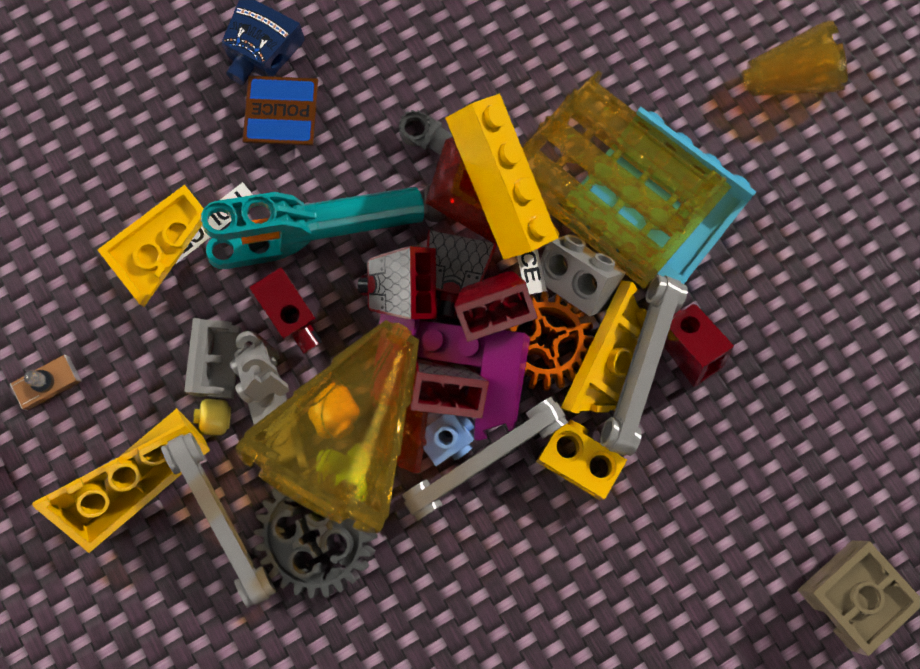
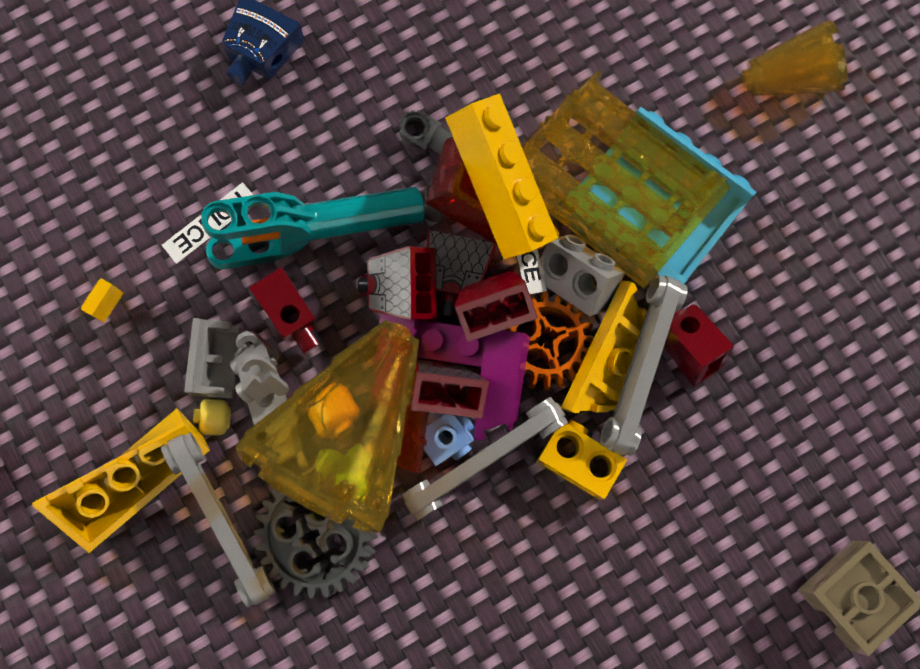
medium nougat piece [10,355,82,411] -> none
yellow wing [98,185,204,307] -> none
piece [242,76,319,146] -> none
none -> yellow tile [81,278,124,323]

